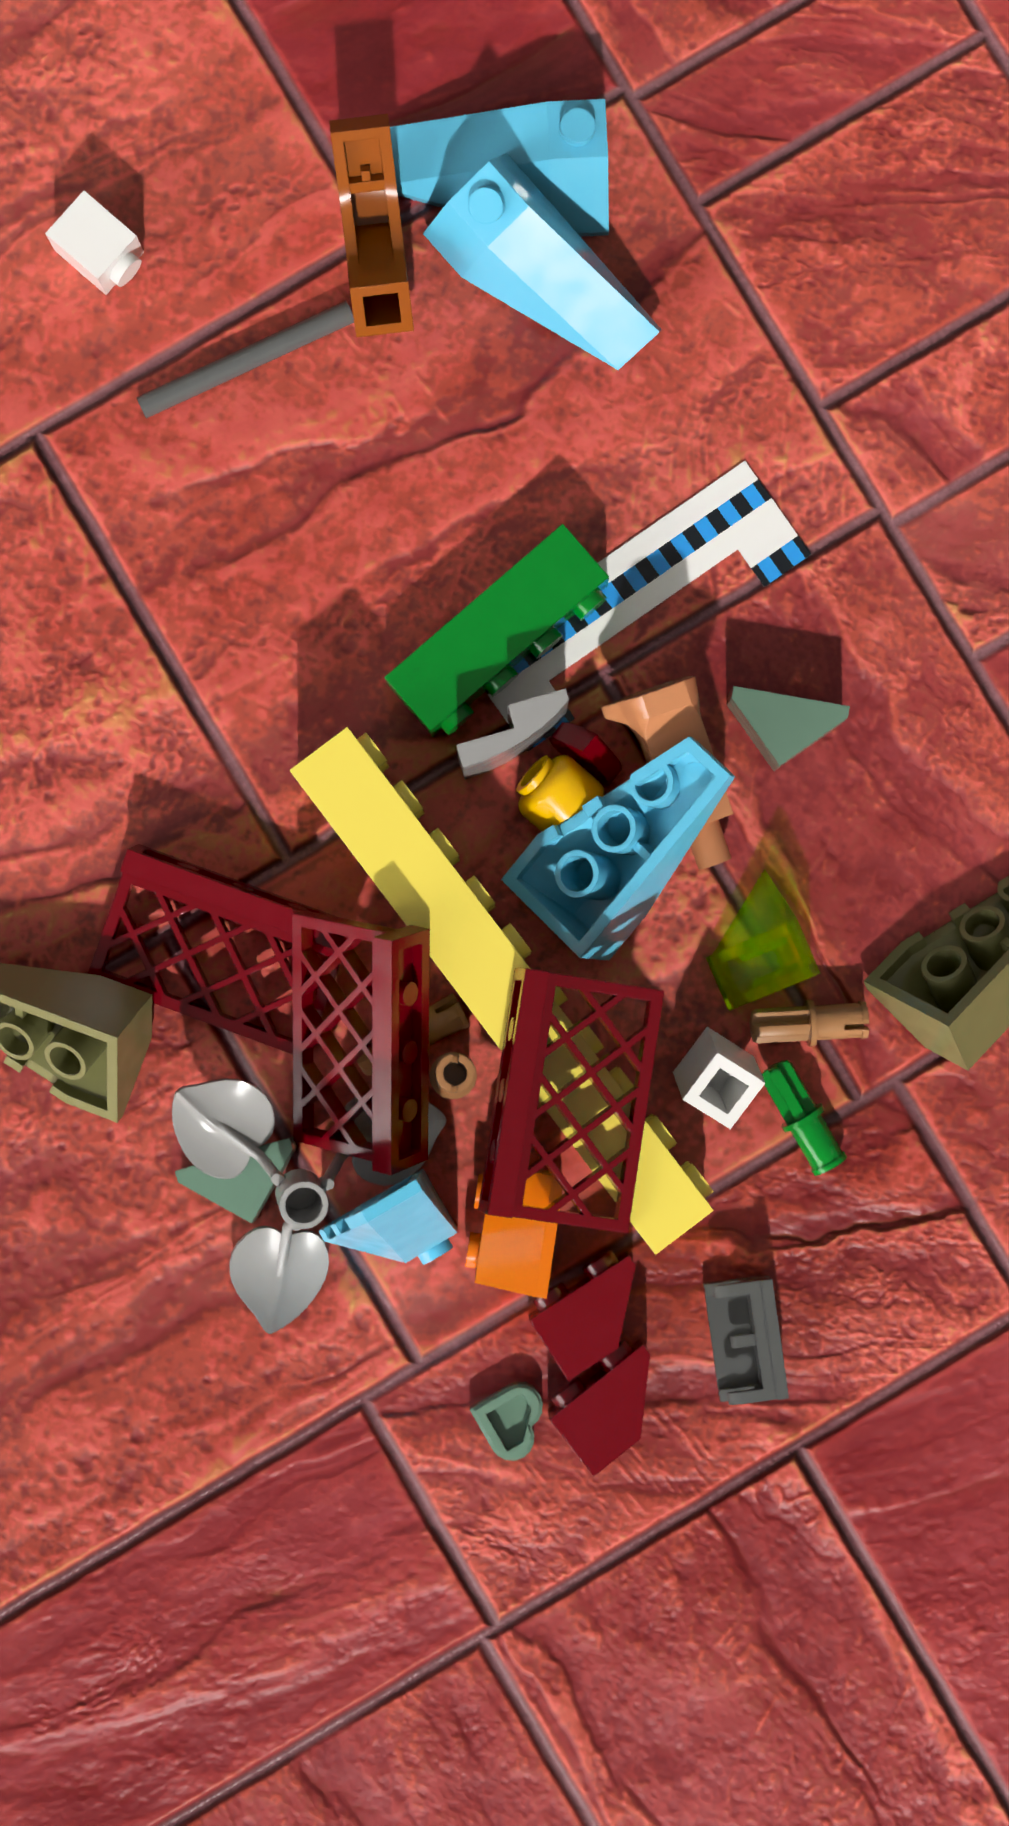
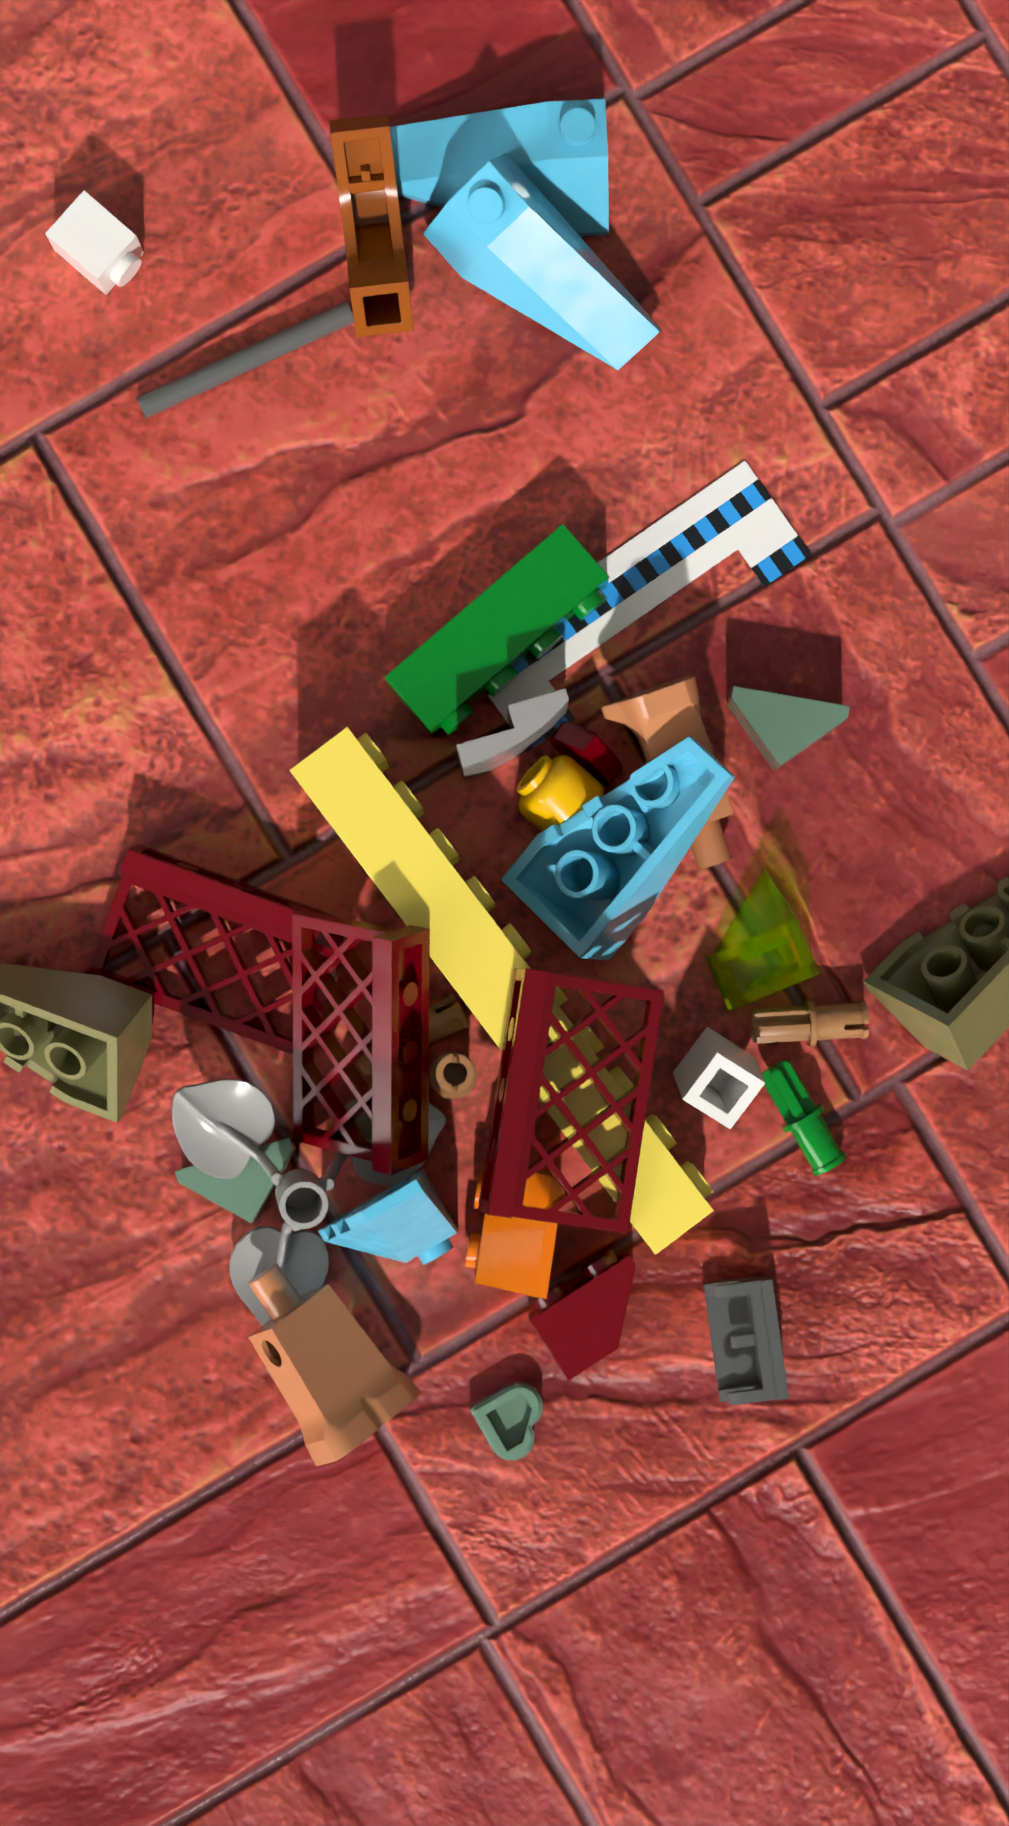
dark red slope [548,1339,650,1476] -> none
none -> nougat piece [248,1263,421,1466]

